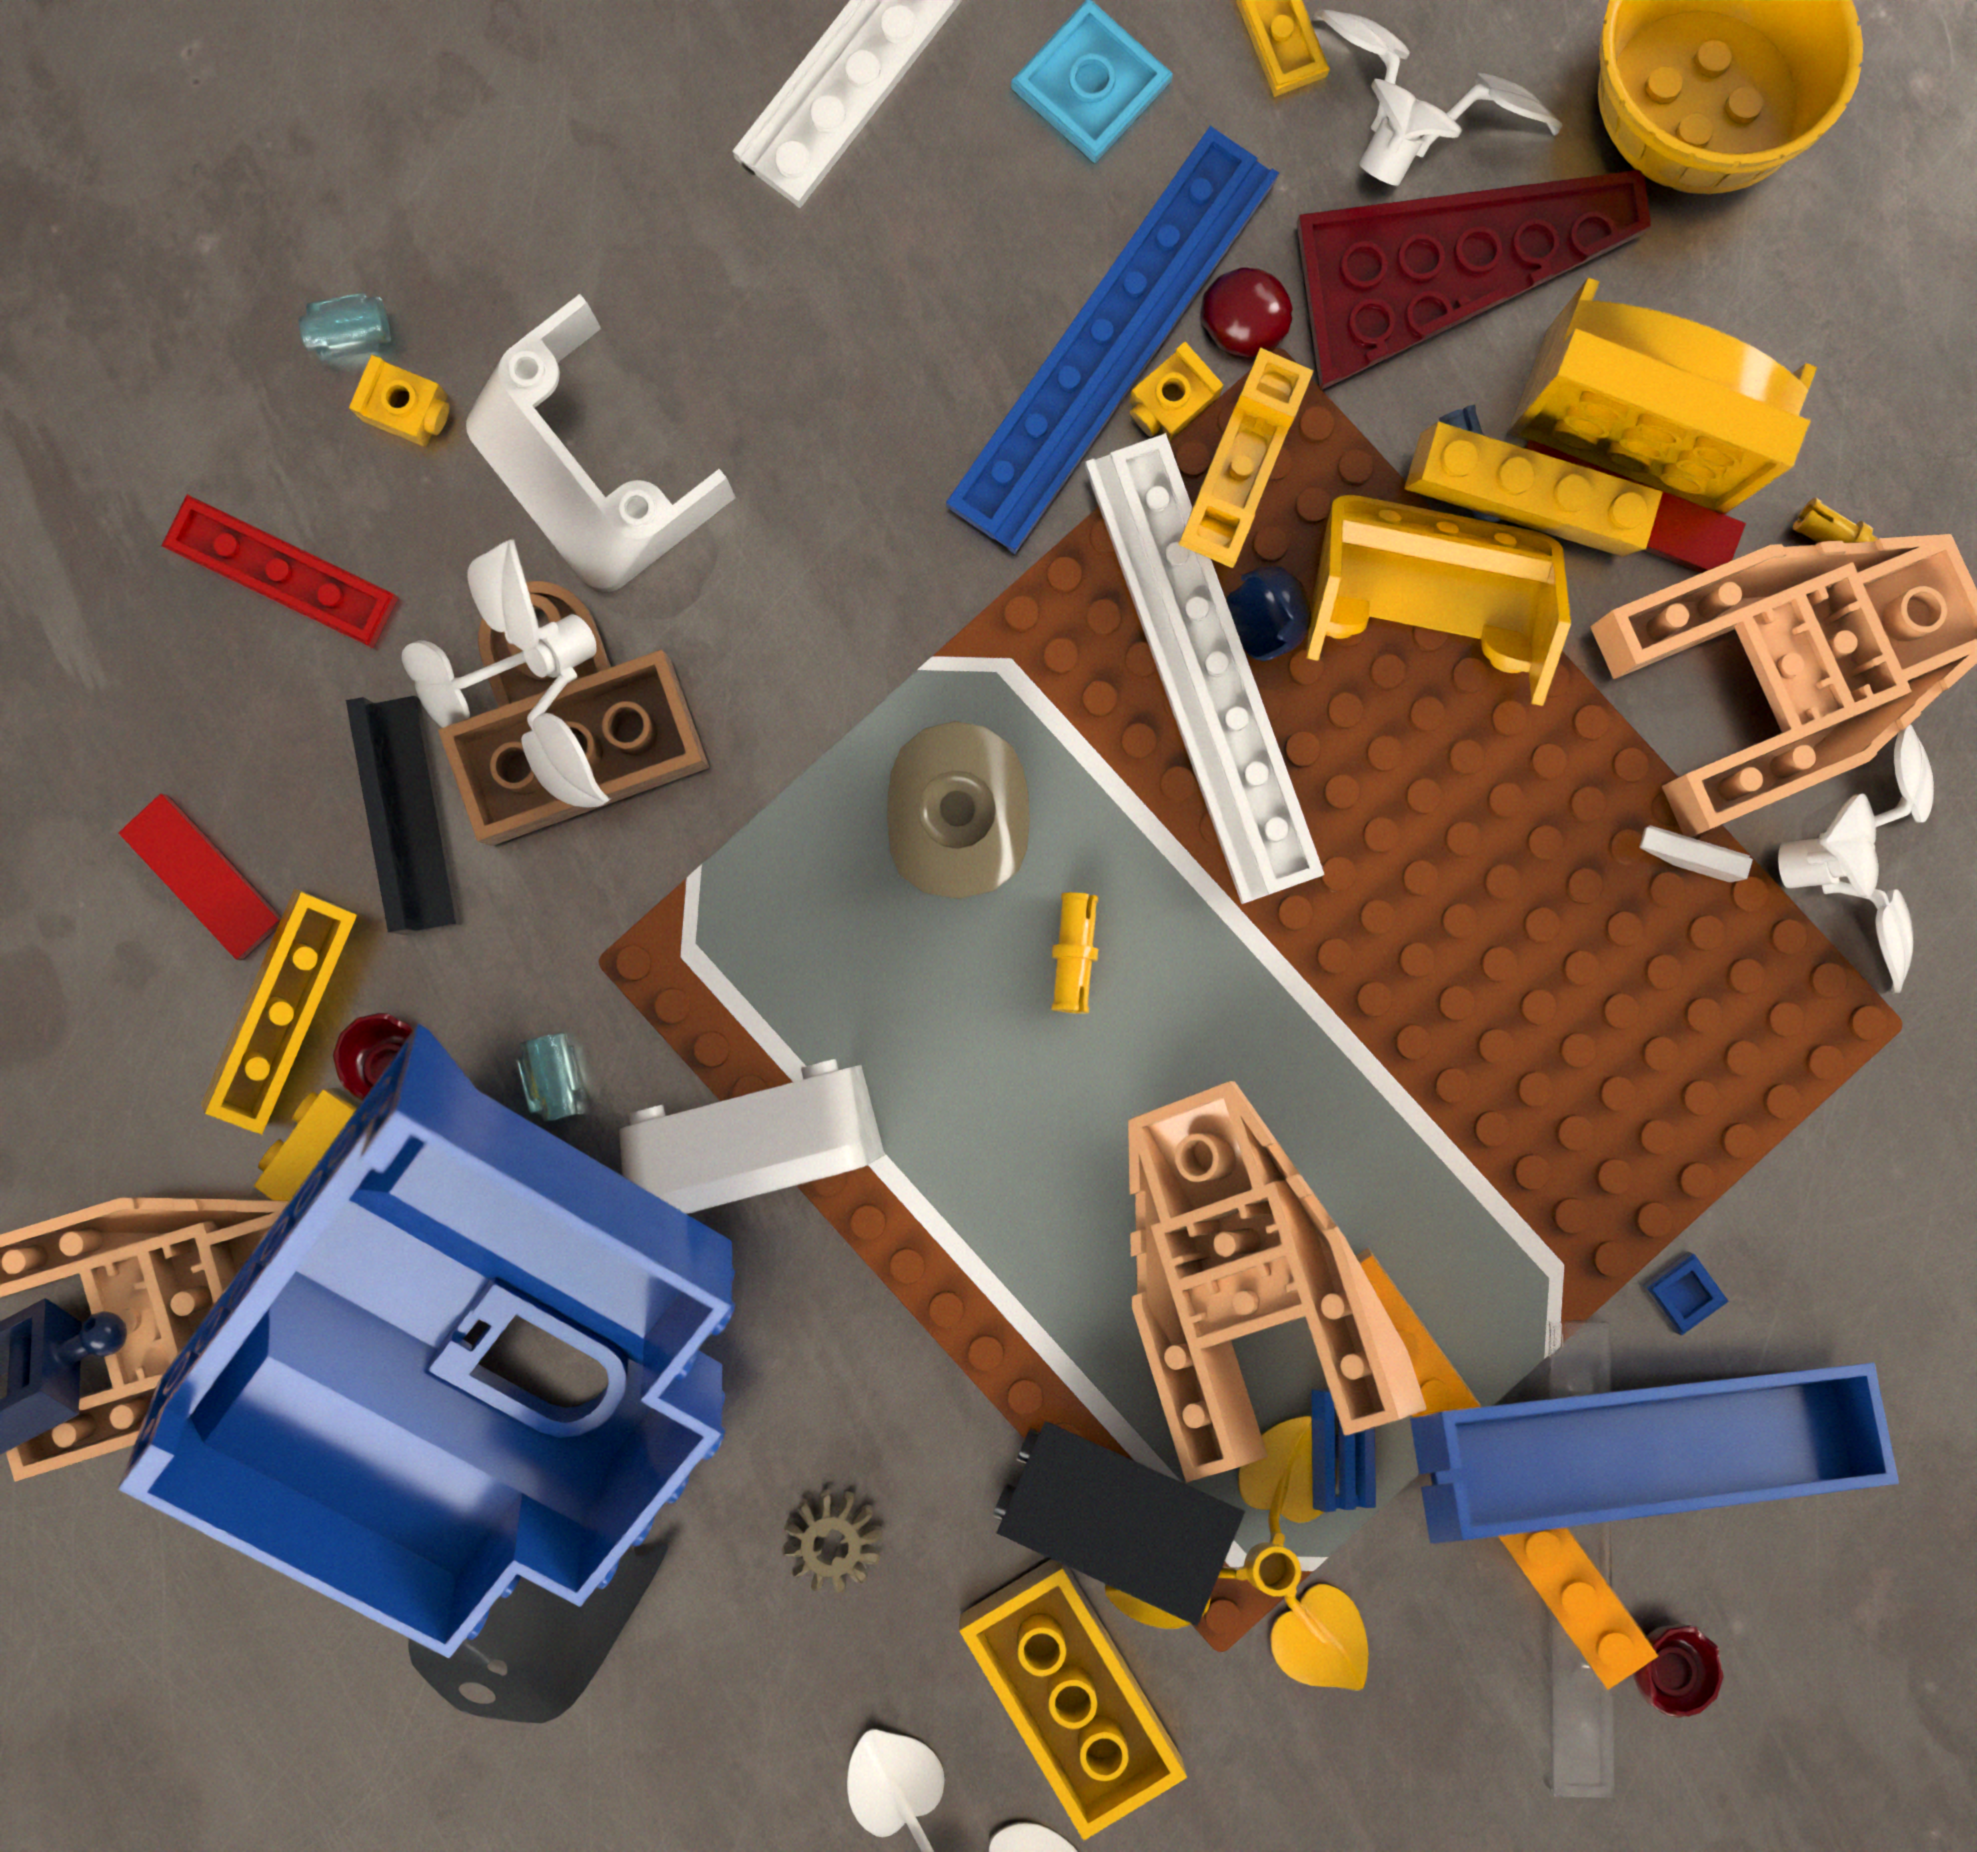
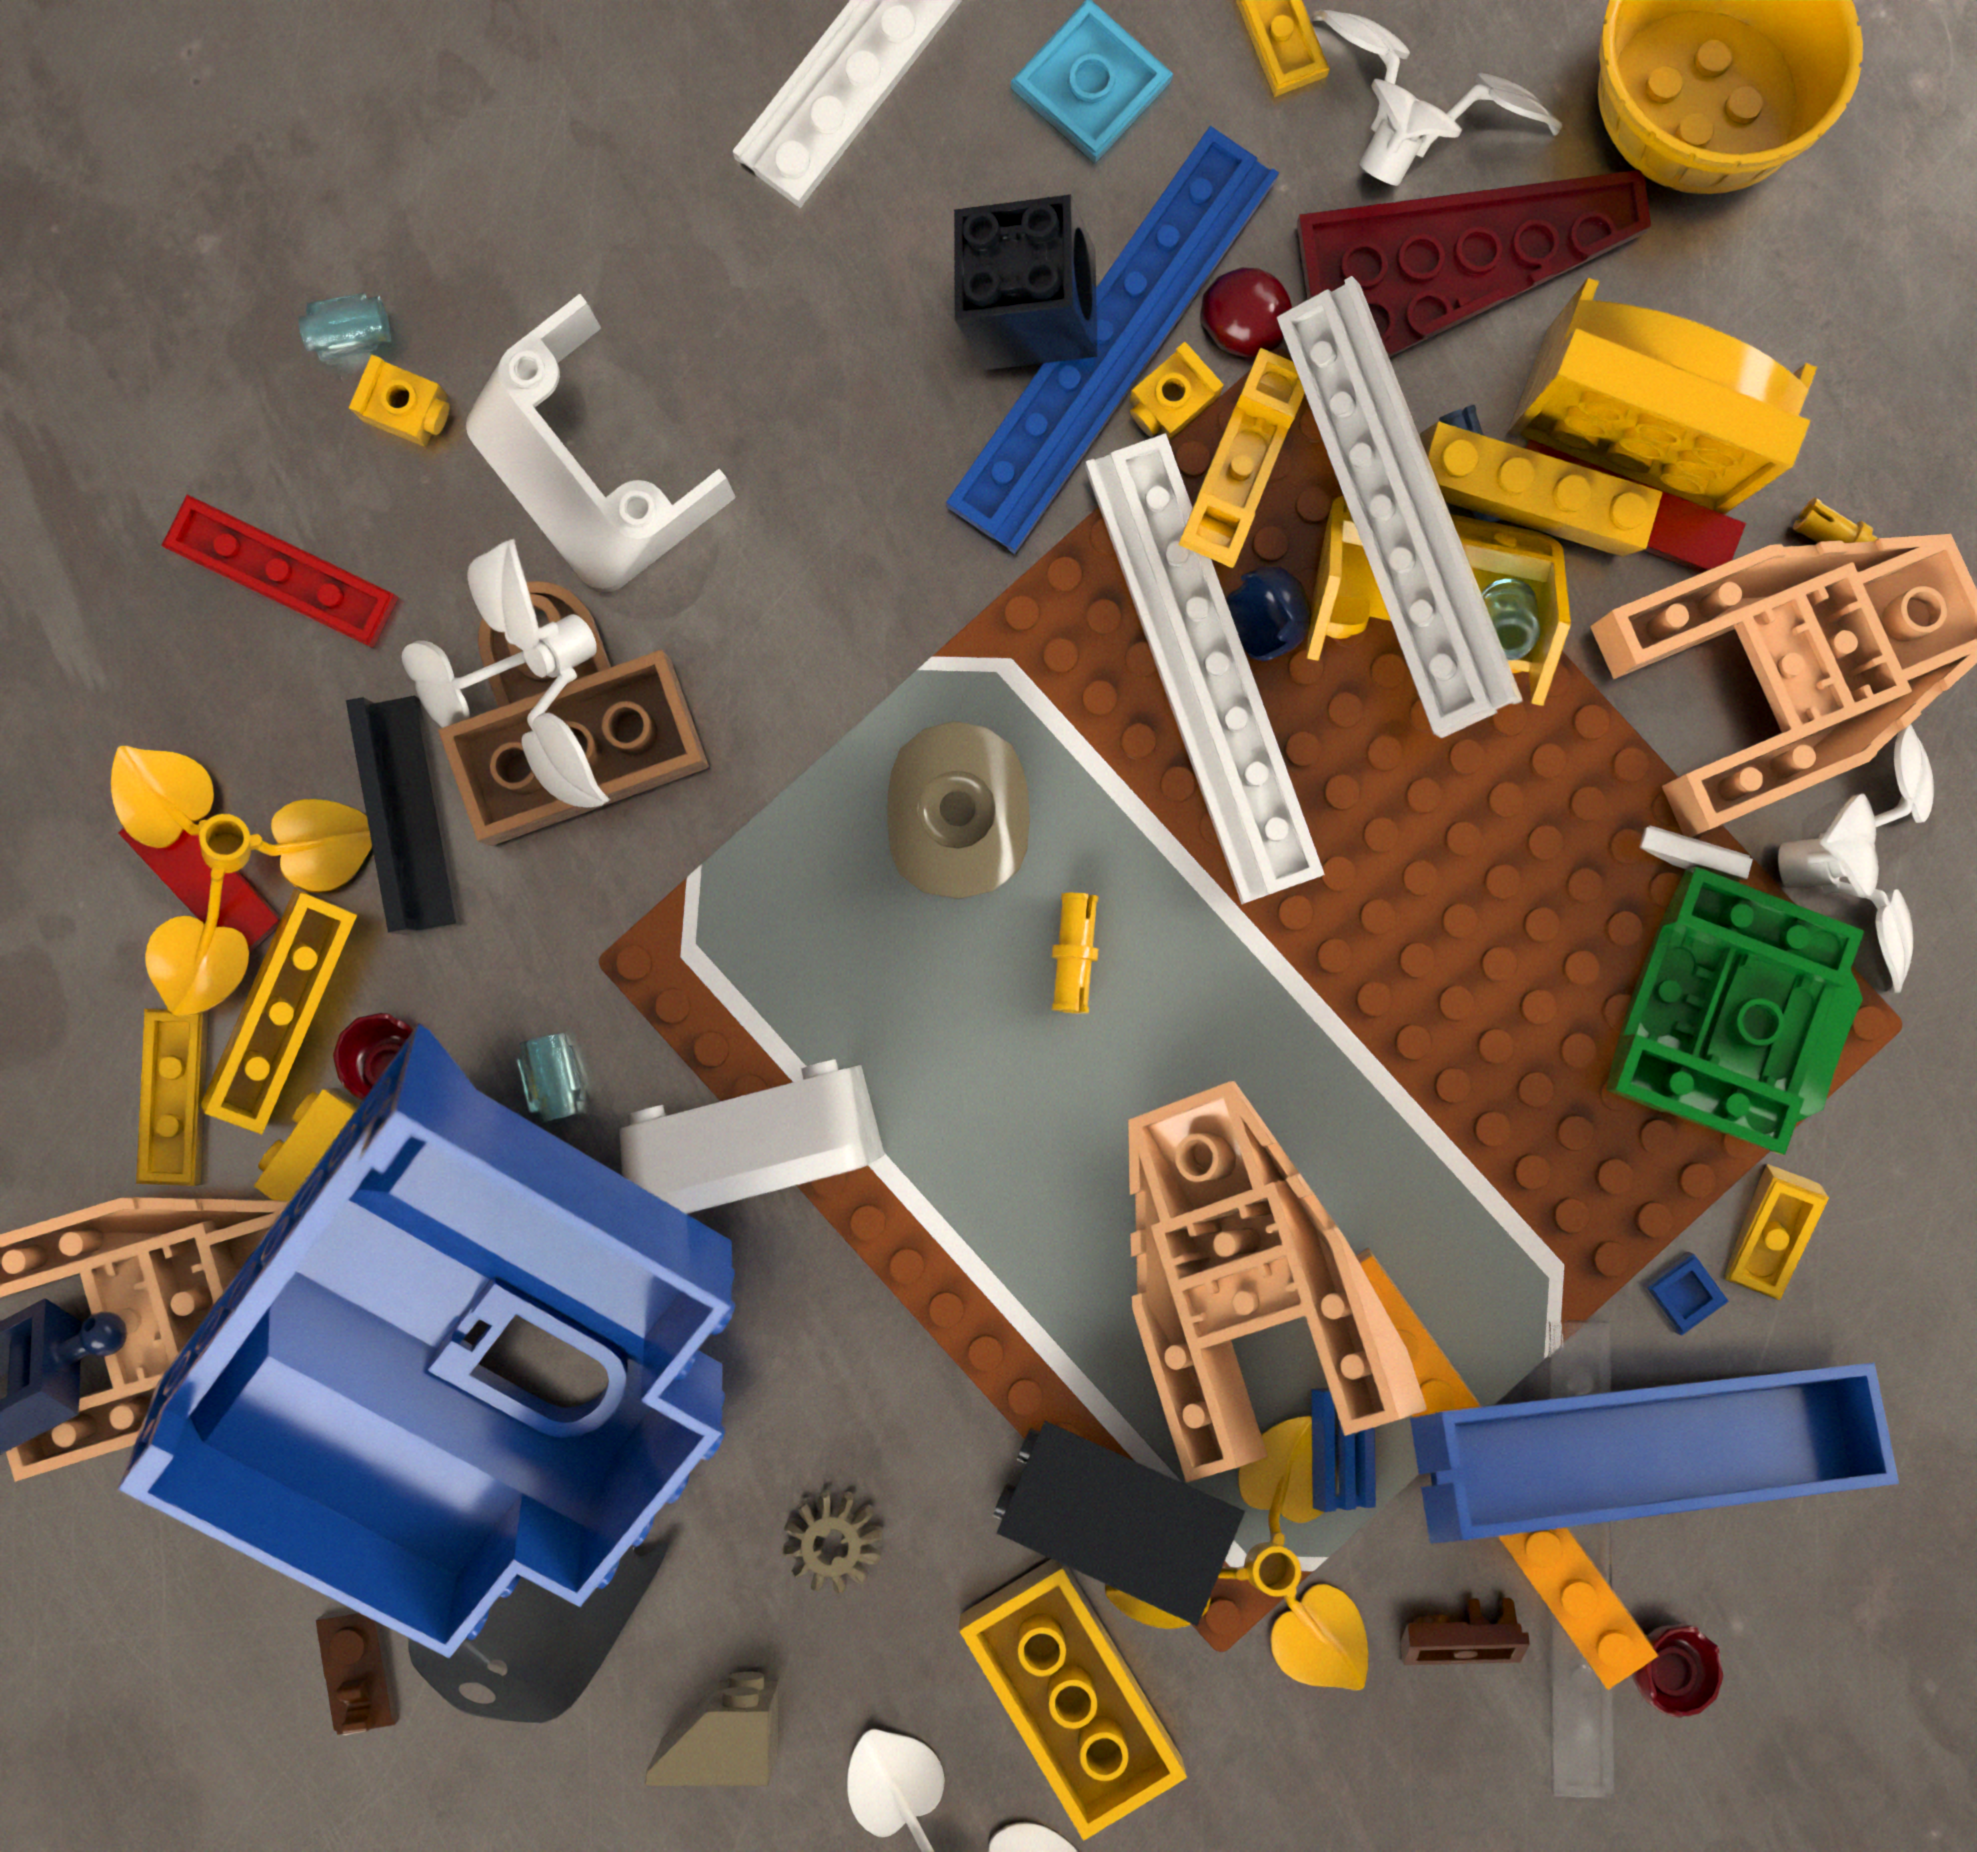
none -> yellow plant [111,746,372,1017]
none -> yellow tile [136,1009,209,1186]
none -> reddish brown plate [316,1610,398,1735]
none -> dark tan slope [645,1672,778,1786]
none -> black brick [954,194,1097,370]
none -> white plate [1277,276,1523,738]
none -> reddish brown plate [1400,1598,1530,1665]
none -> clear light blue brick [1481,579,1540,661]
none -> green slope [1606,866,1864,1155]
none -> yellow slope [1724,1164,1829,1300]

